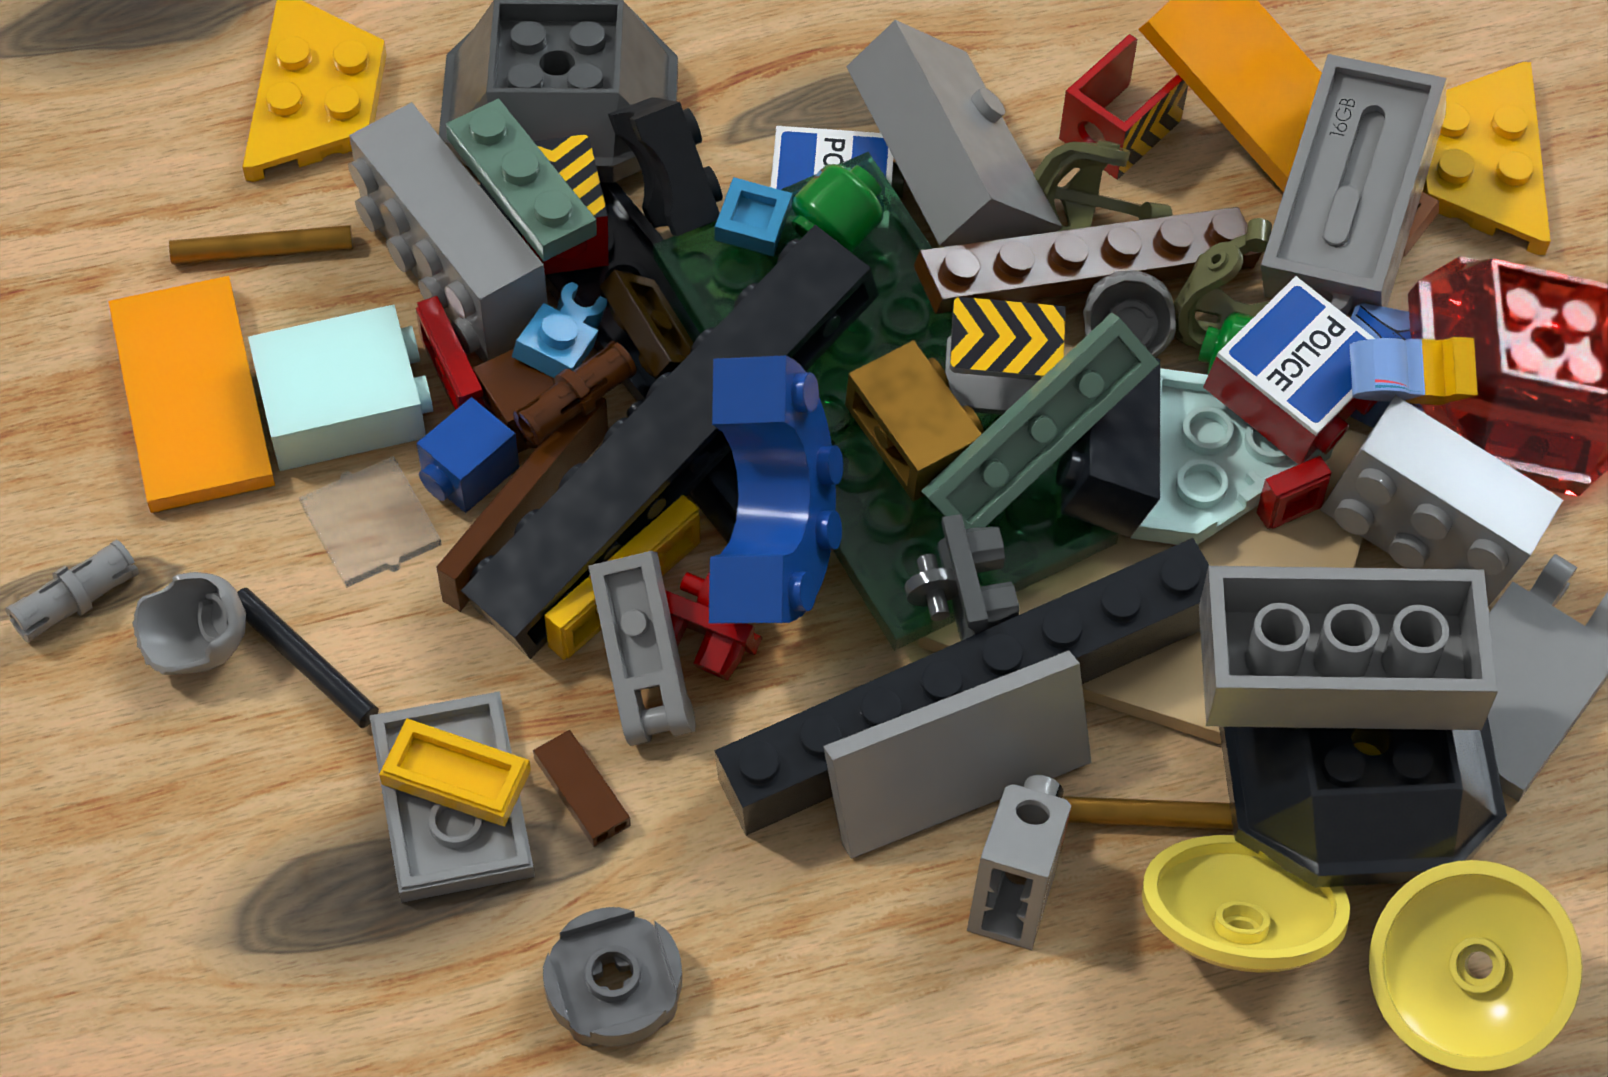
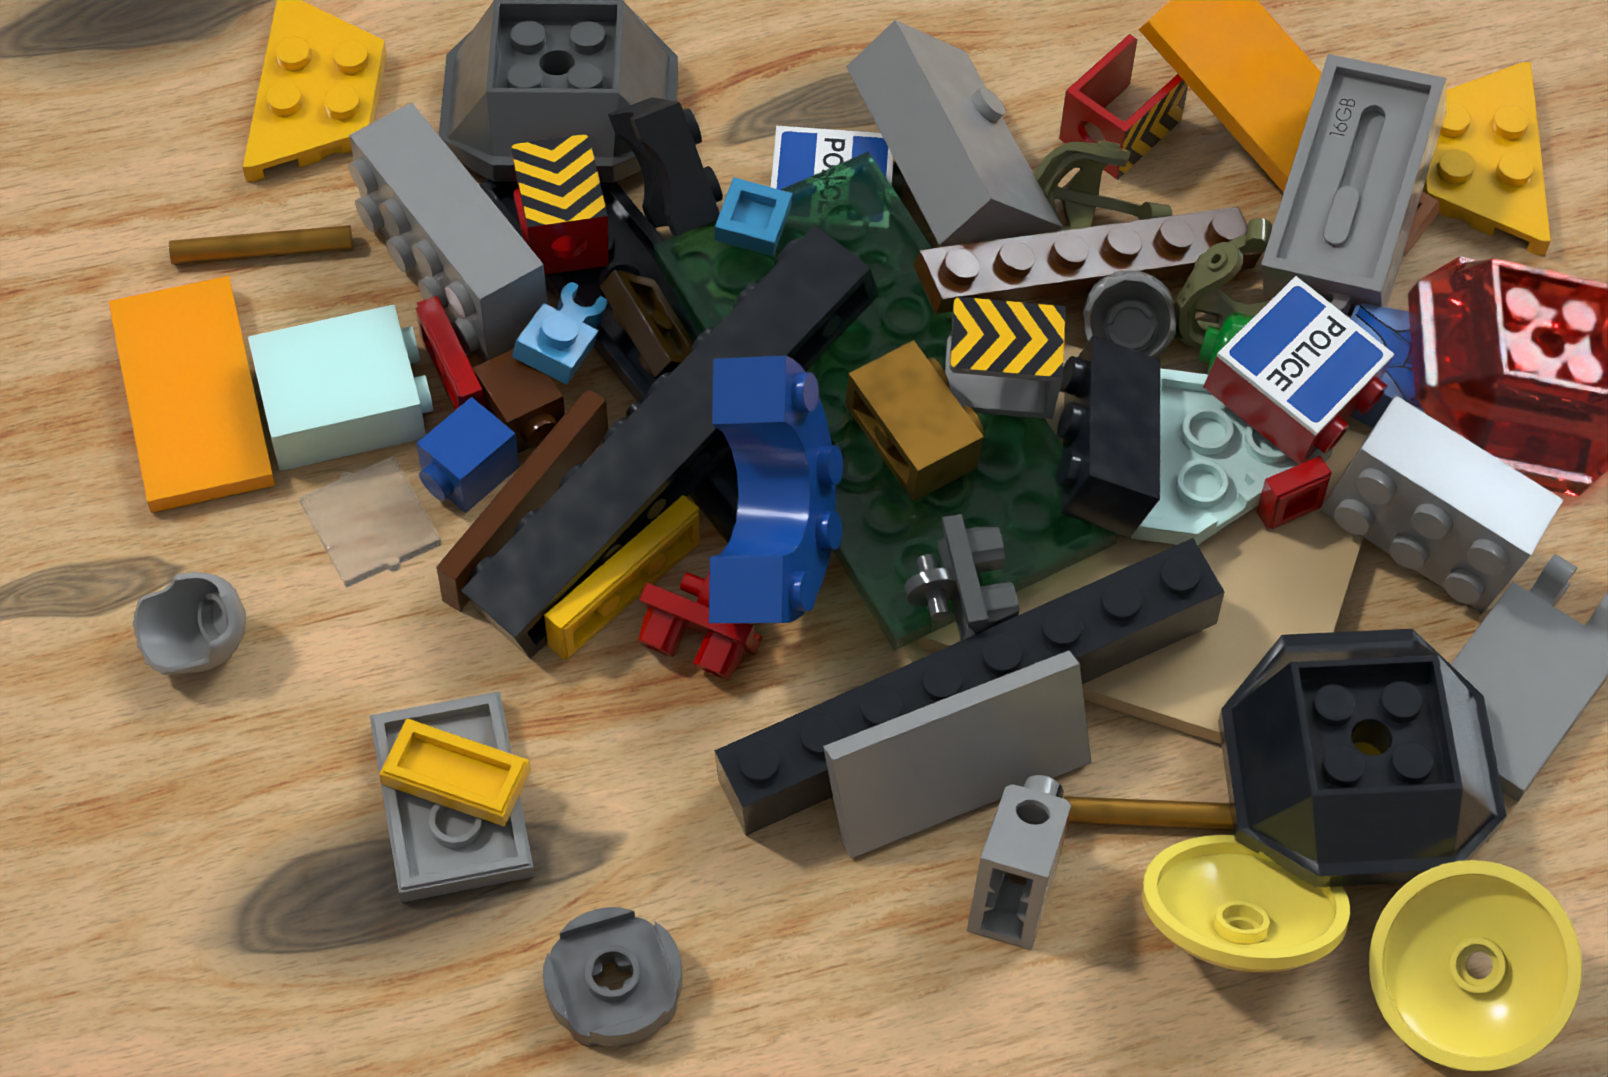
light grey pin [5,539,139,643] -> none
black bar [237,587,379,728] -> none
sand green plate [446,98,597,262] -> none
reddish brown pin [513,341,637,445] -> none
reddish brown piece [533,730,631,847] -> none
light grey plate [588,551,696,746] -> none
green head [791,164,883,253] -> none
sand green plate [922,312,1160,529] -> none
light grey brick [1199,566,1498,730] -> none
leg [1350,337,1478,405] -> none

